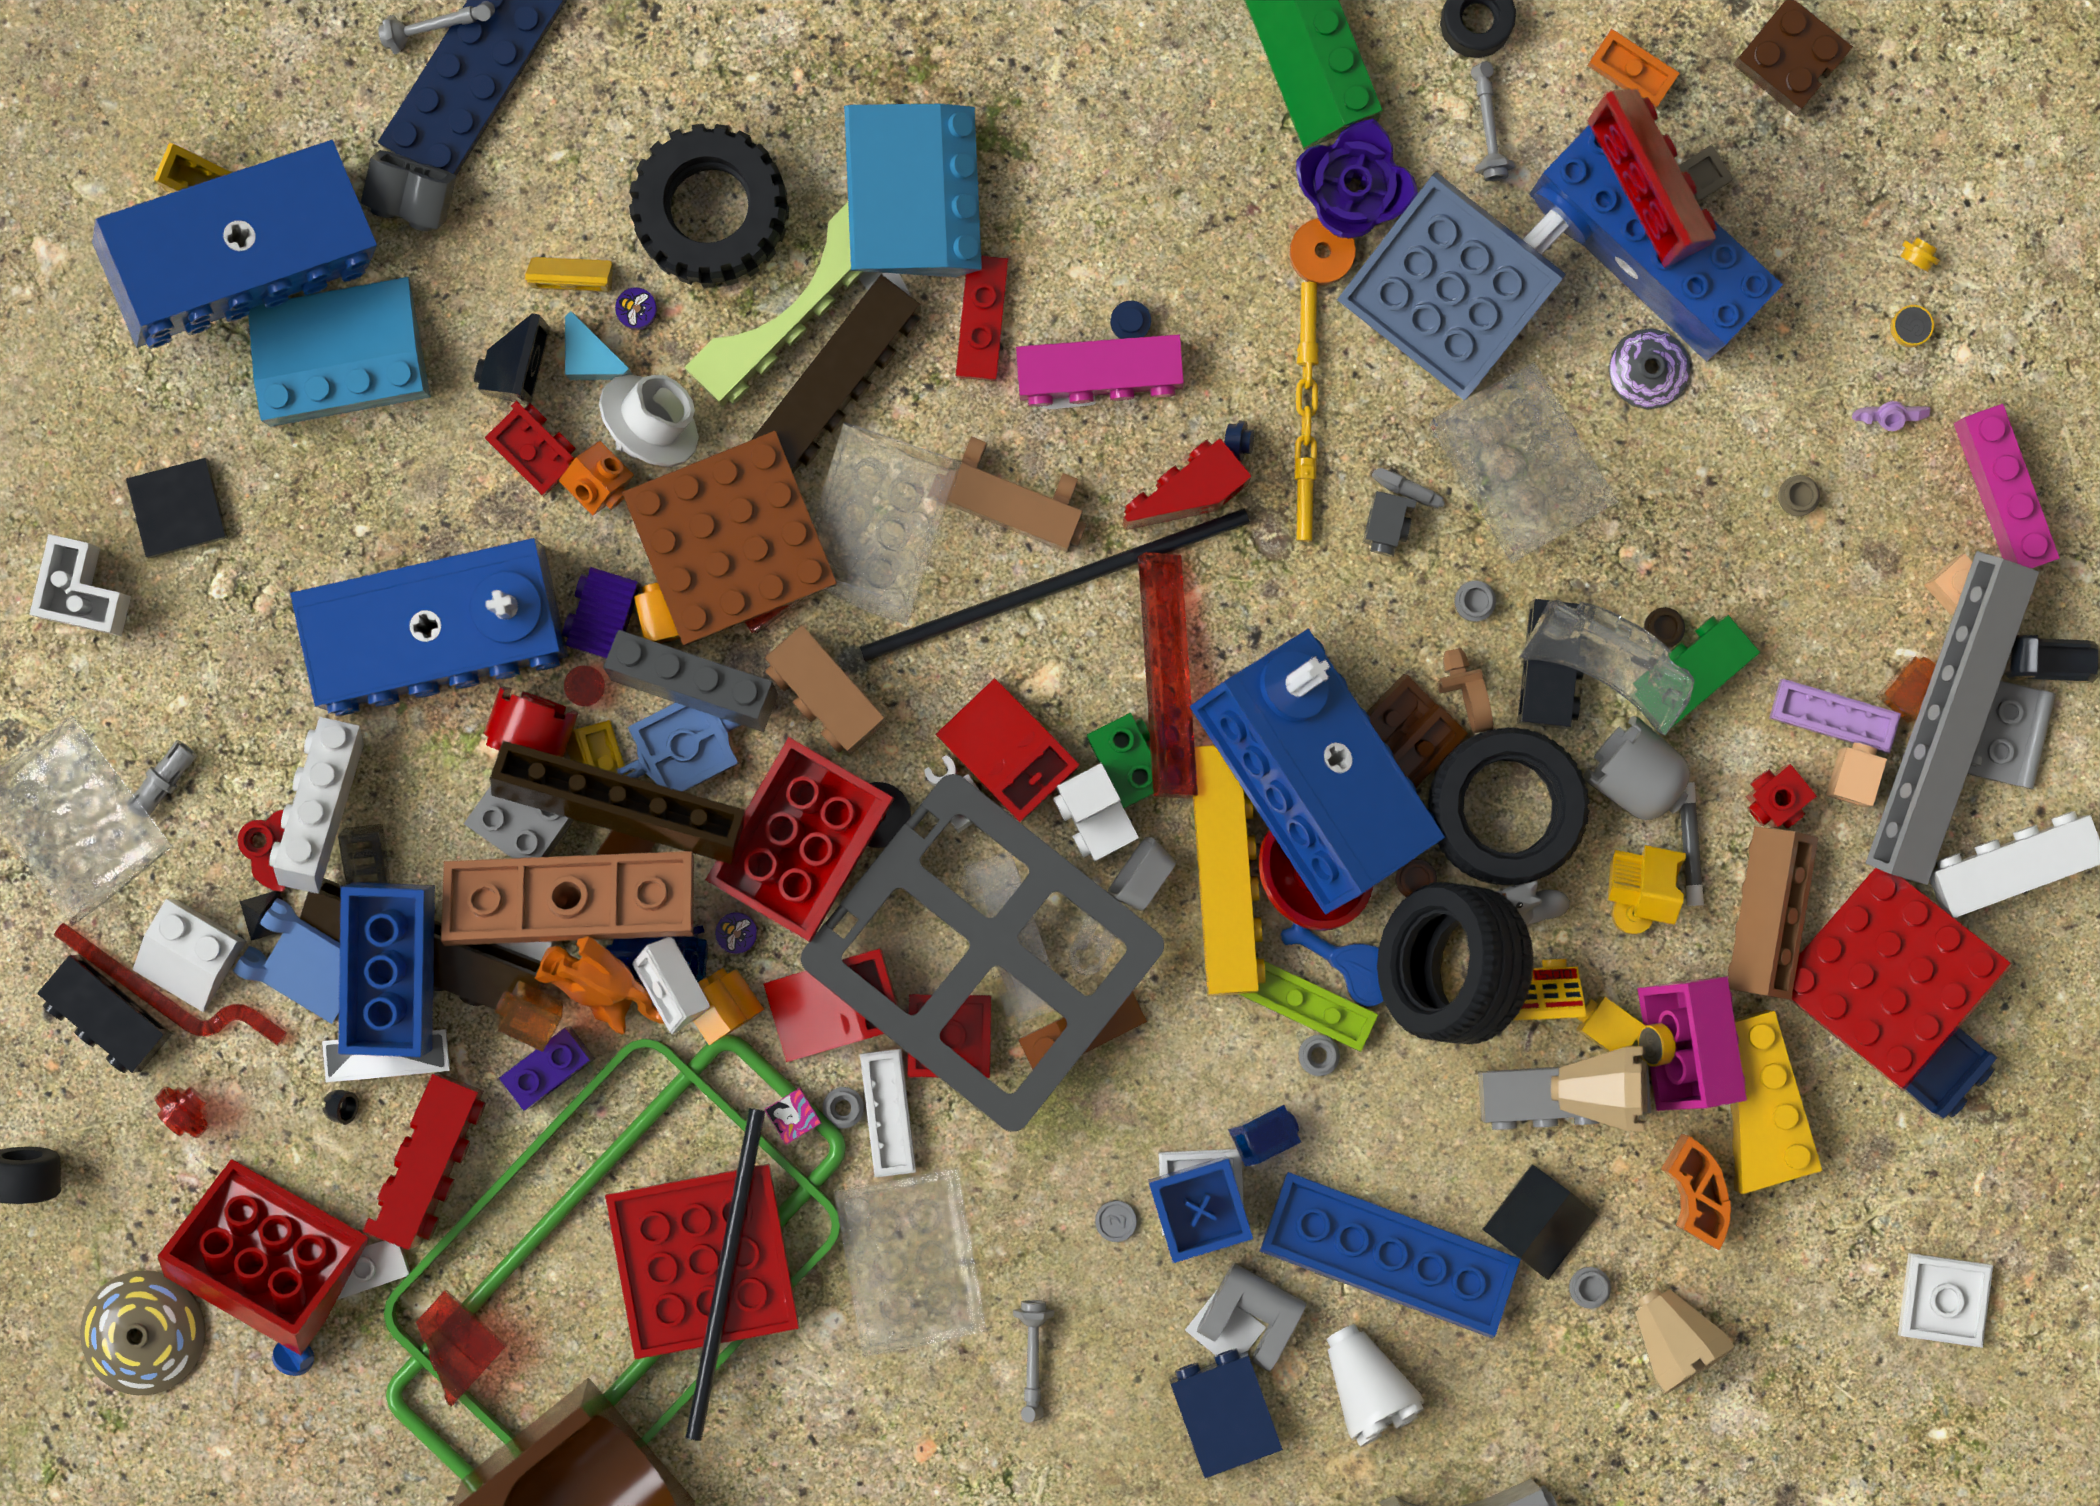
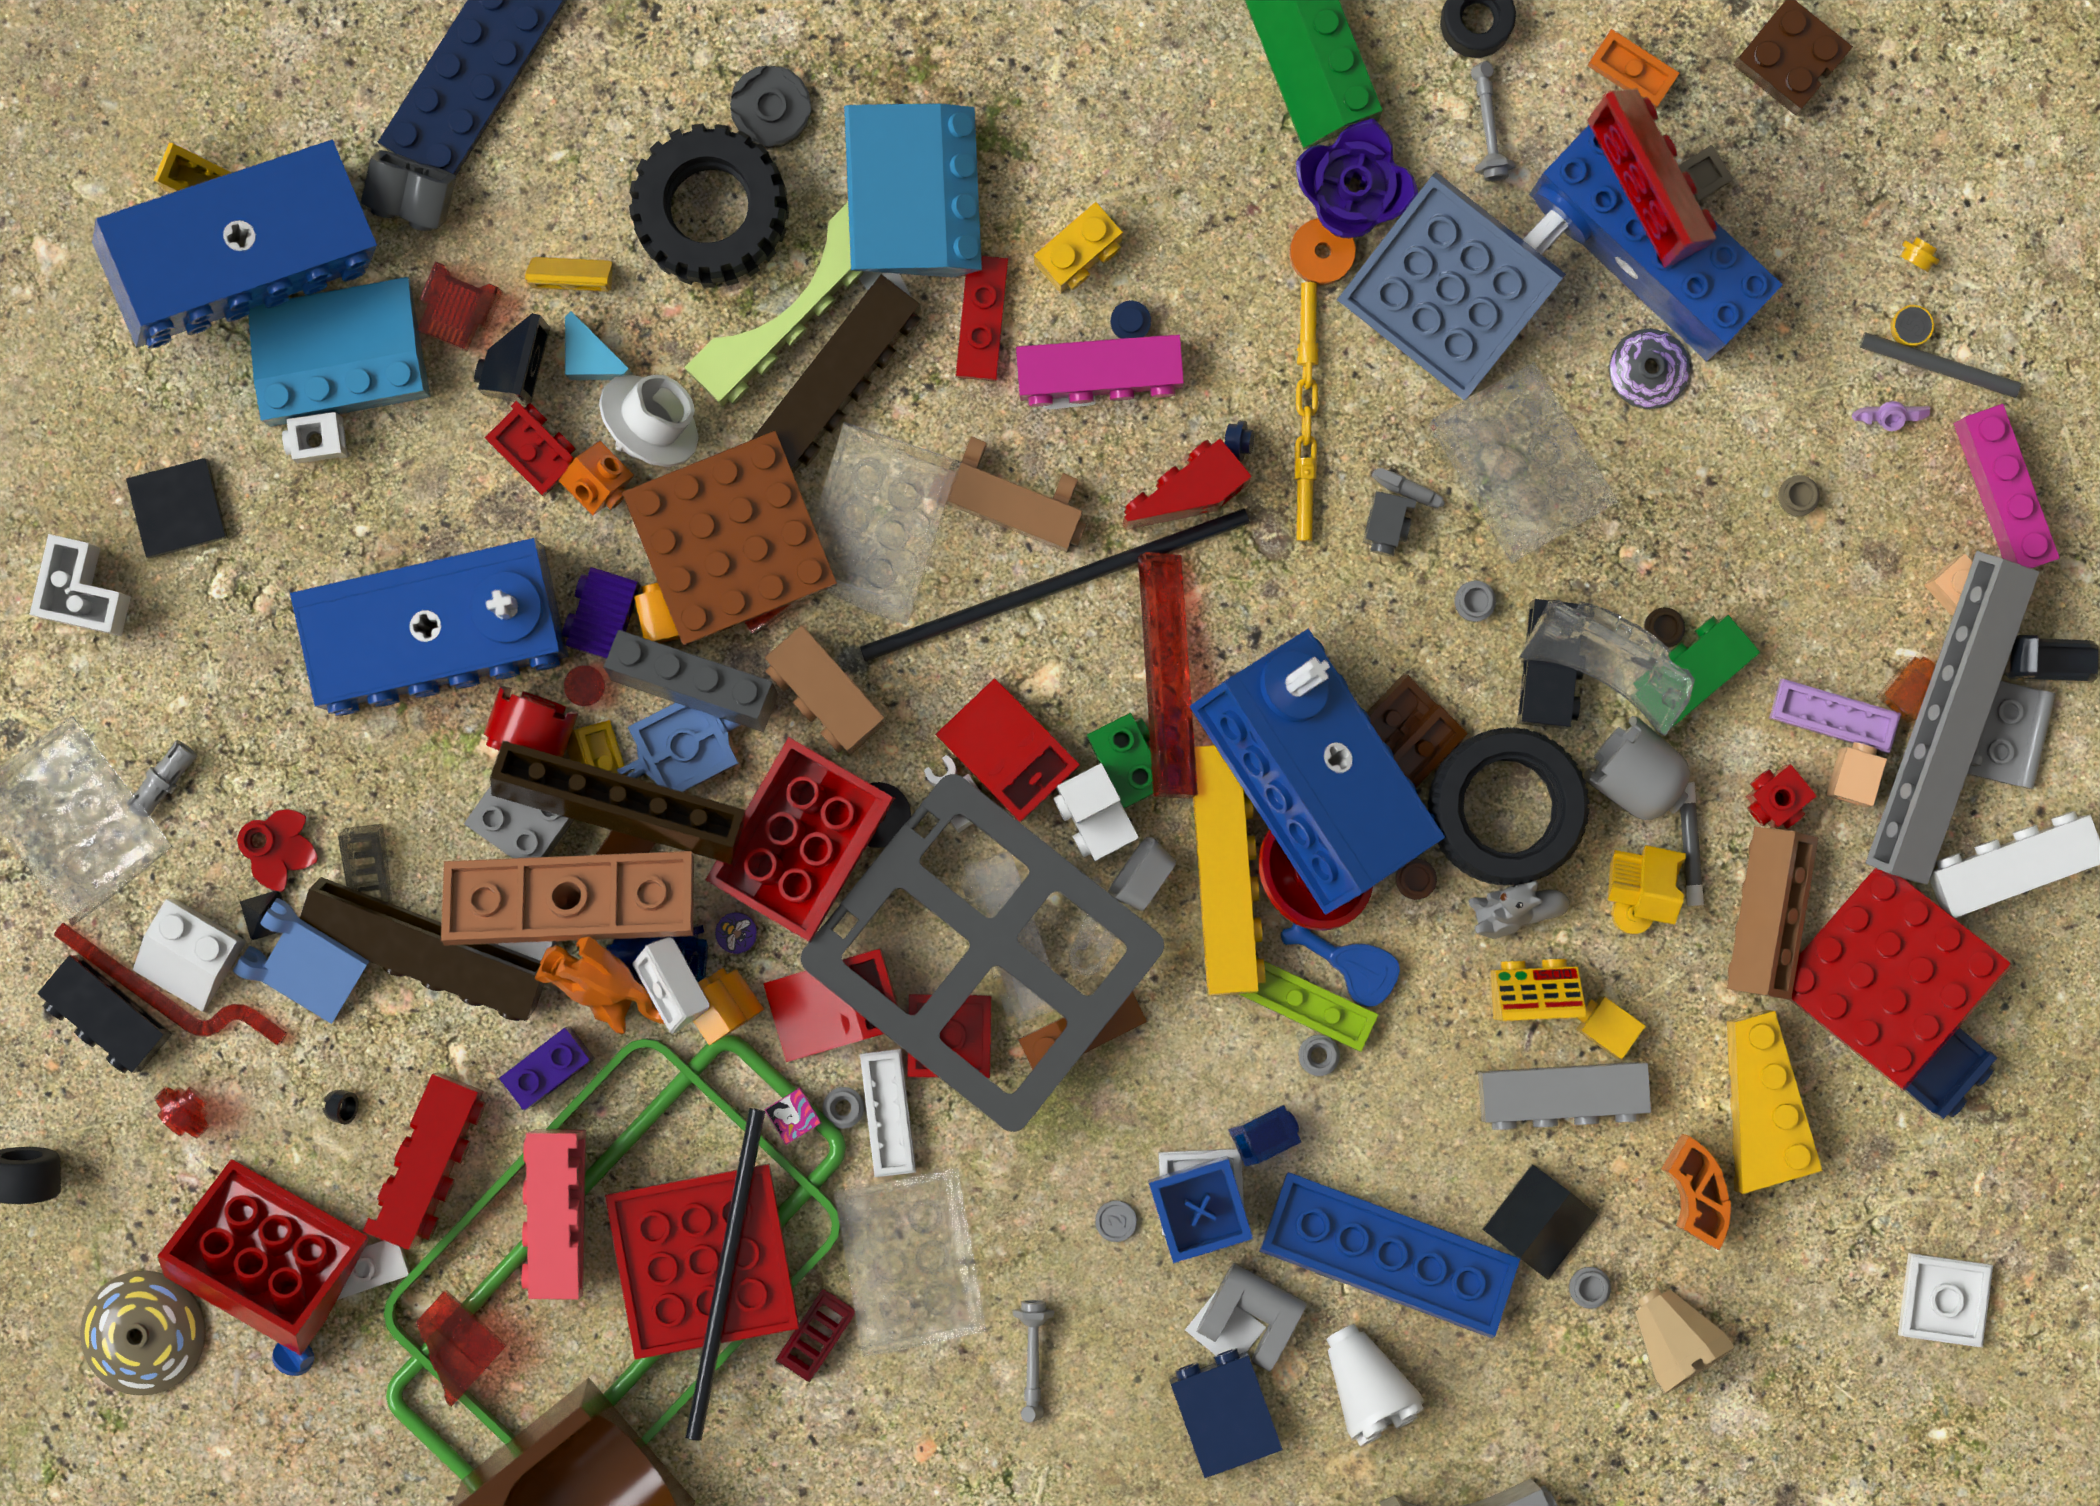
white brick [269,717,364,894] -> none
slope [322,1029,450,1082] -> none
blue brick [338,882,435,1057] -> none
light grey piece [378,1,495,54] -> none
clear orange brick [495,981,563,1052] -> none
tile [615,287,657,330] -> none
black tyre [1377,882,1534,1044] -> none
medium nougat piece [1437,648,1493,733] -> none
tan cone [1551,1046,1648,1131] -> none
dark pink brick [1637,976,1747,1111] -> none
tile [1638,1023,1676,1067] -> none
none -> white brick [282,412,348,463]
none -> clear red piece [417,261,503,352]
none -> coral wedge [521,1129,586,1299]
none -> dark grey tile [730,65,812,148]
none -> dark red slope [776,1288,857,1382]
none -> yellow brick [1034,202,1123,294]
none -> dark grey bar [1860,332,2021,398]

